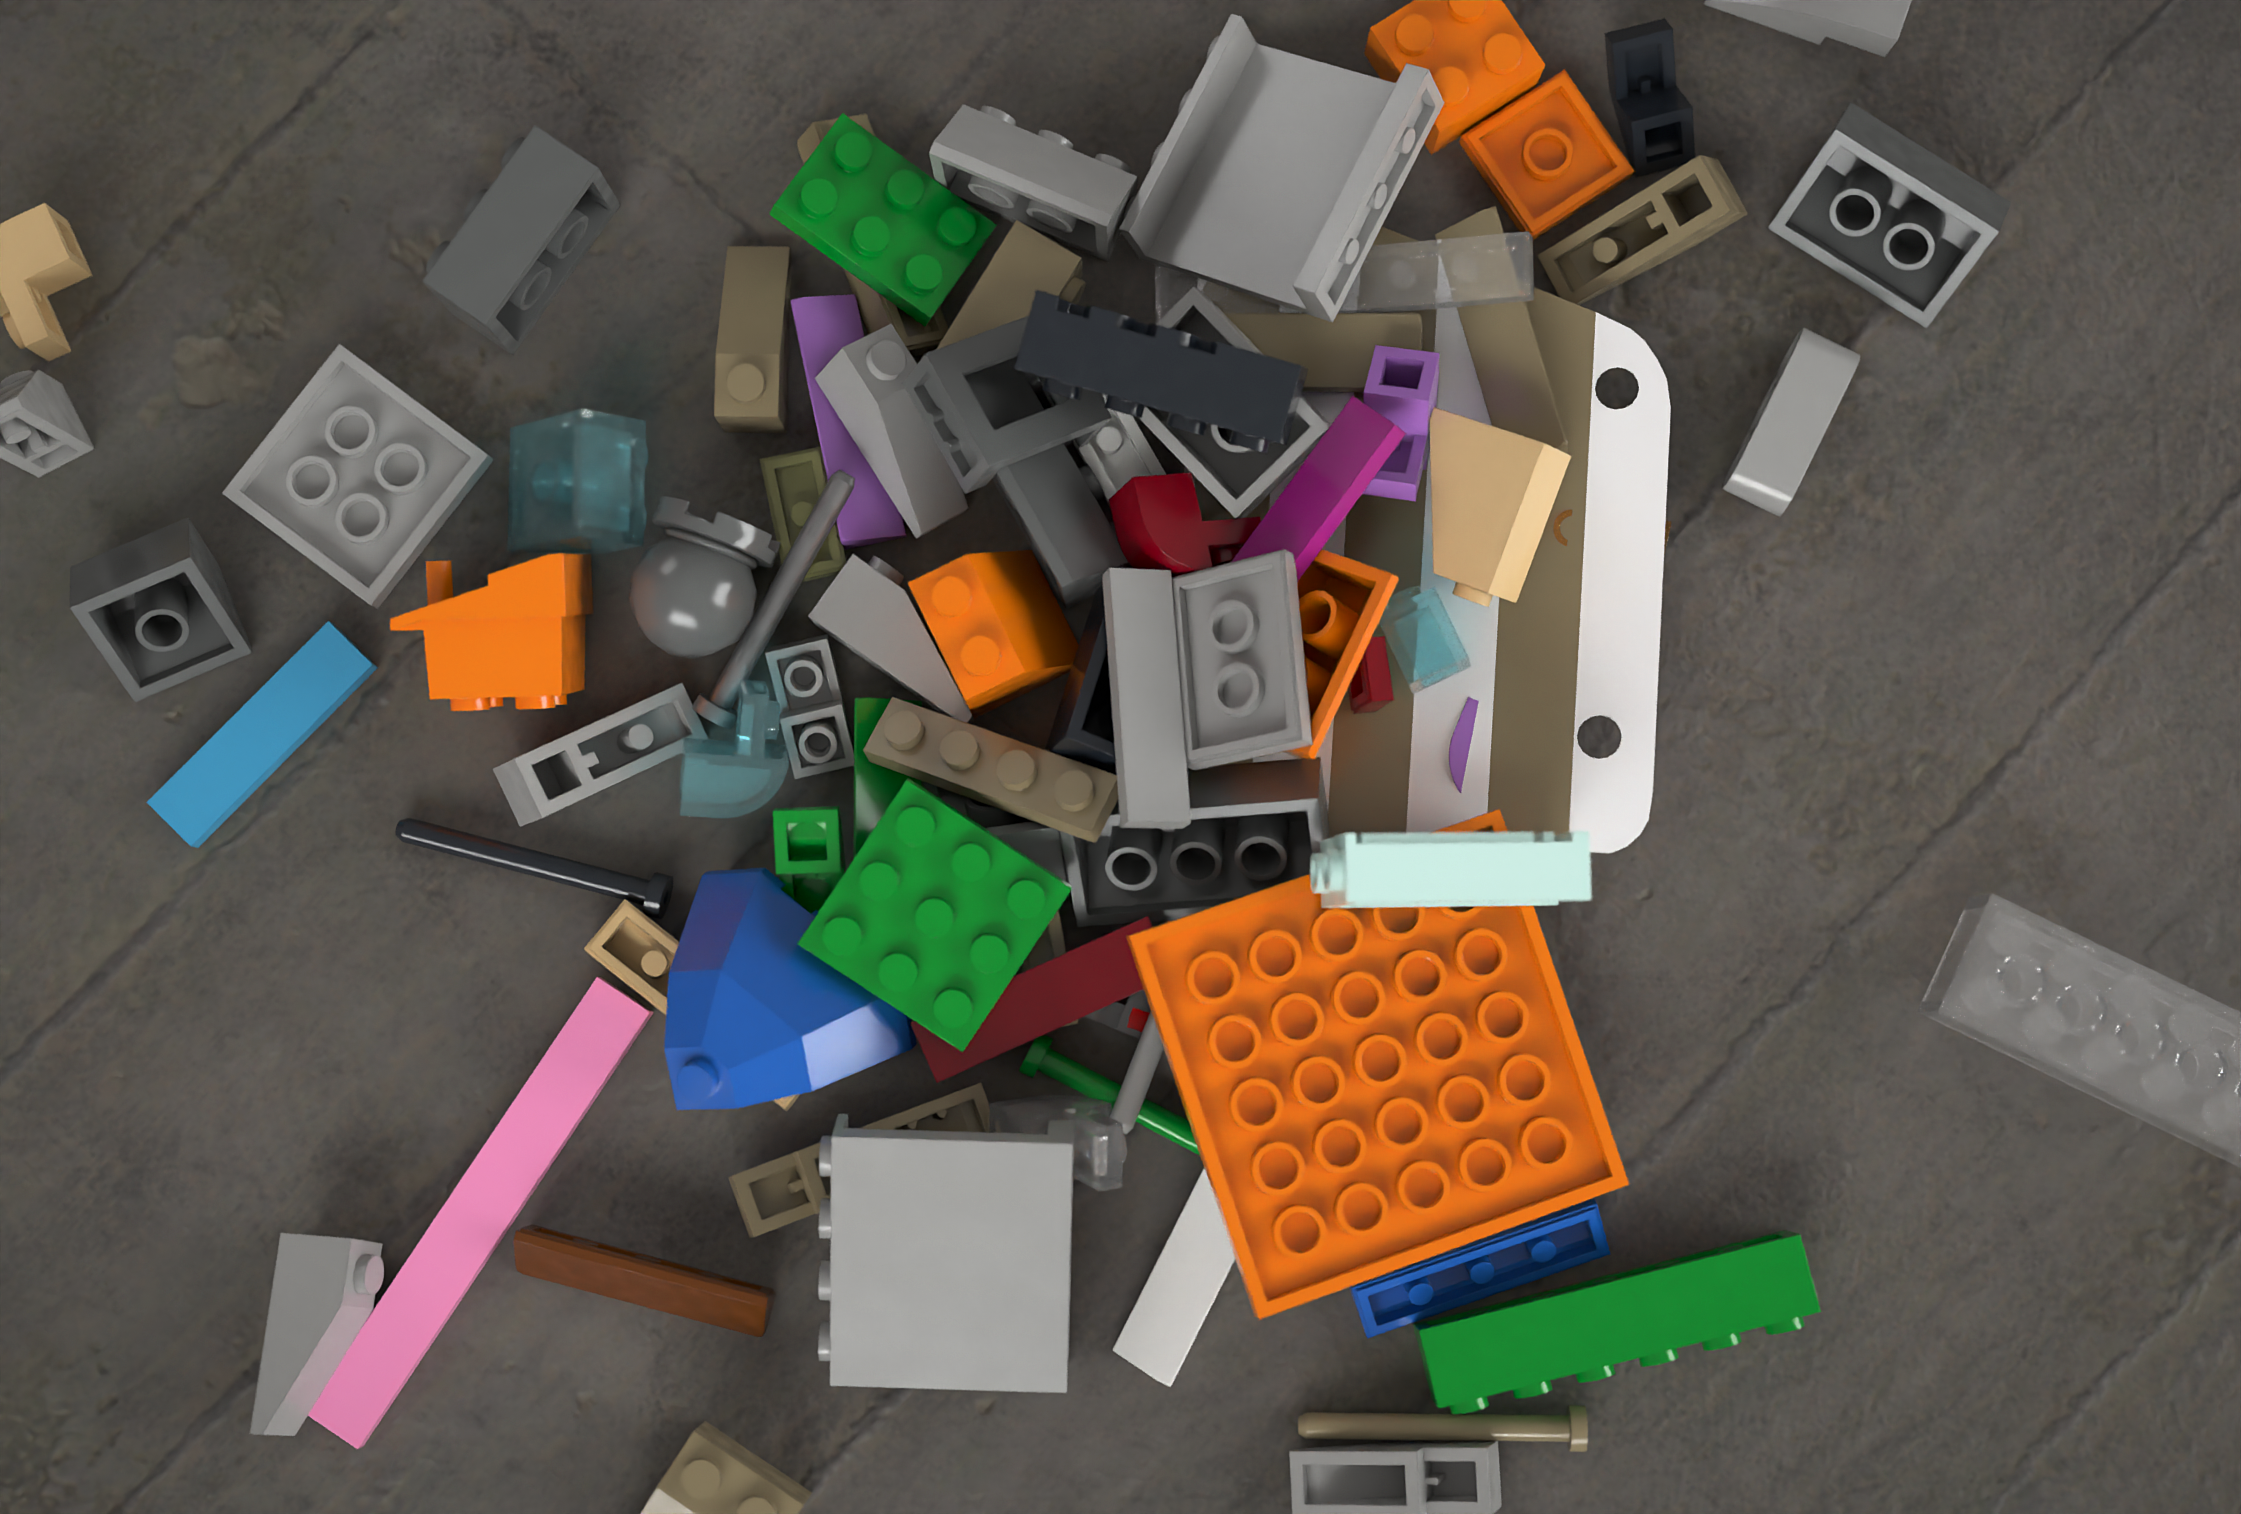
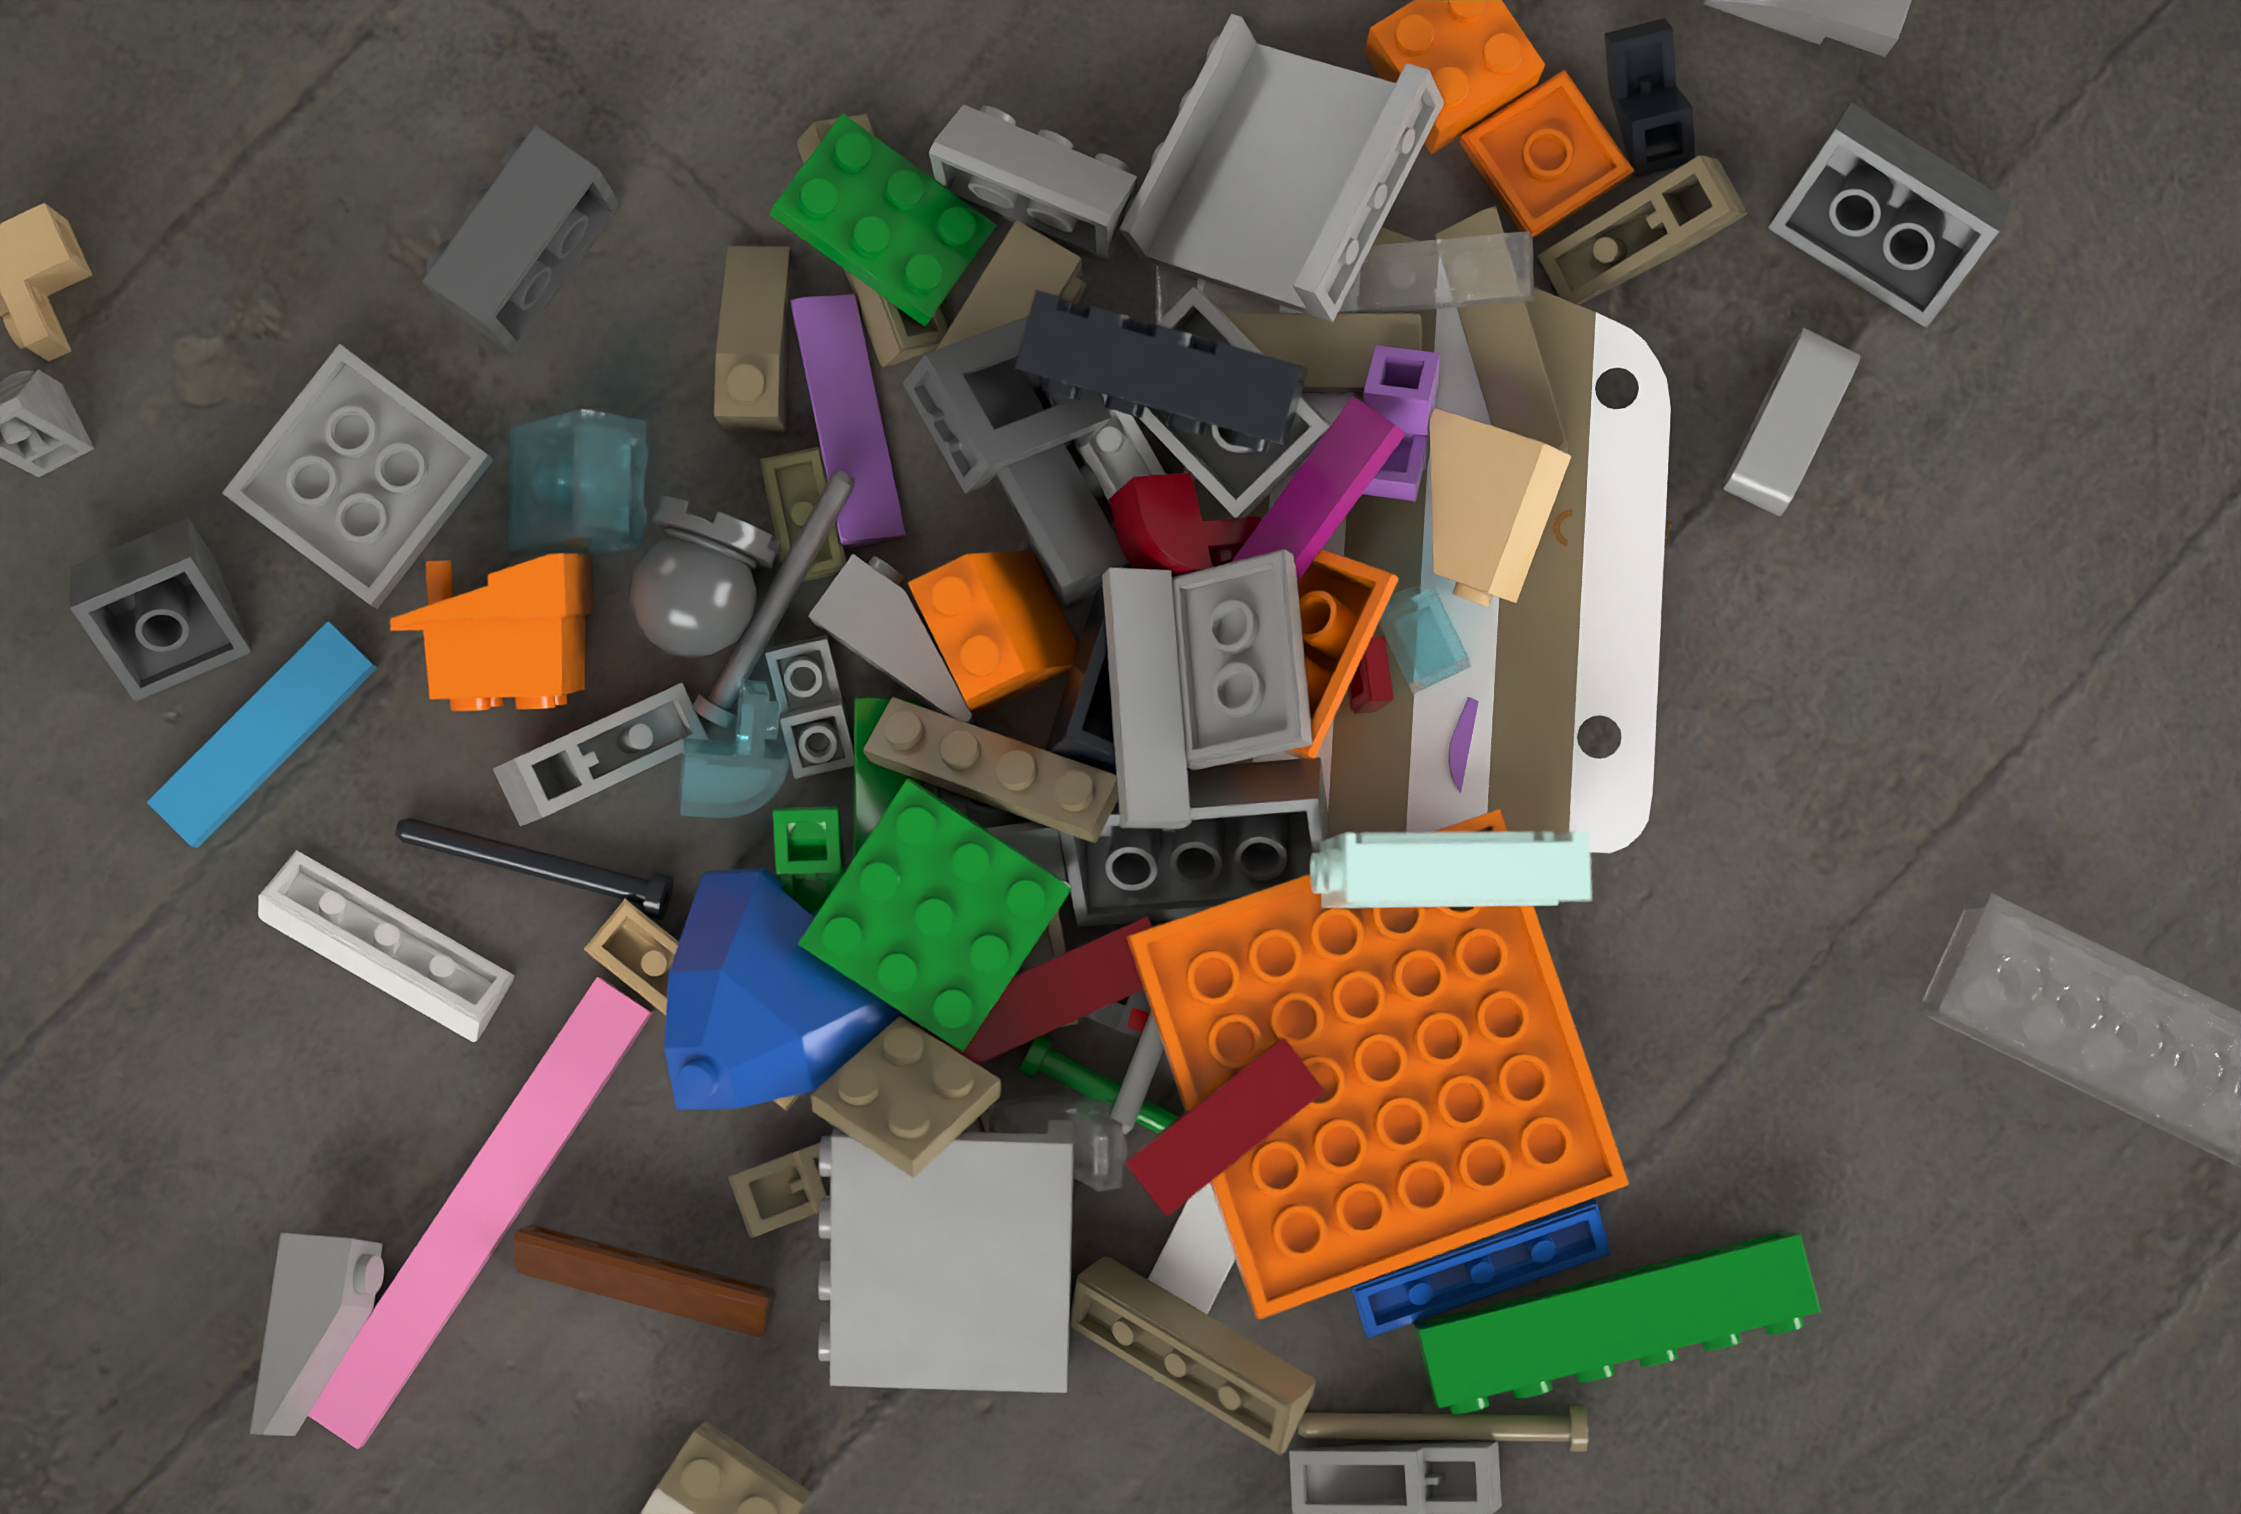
light grey slope [815,324,968,539] -> none
none -> white slope [258,850,515,1042]
none -> dark tan plate [811,1016,1001,1178]
none -> dark tan slope [1070,1256,1316,1455]
none -> dark red tile [1123,1037,1325,1217]

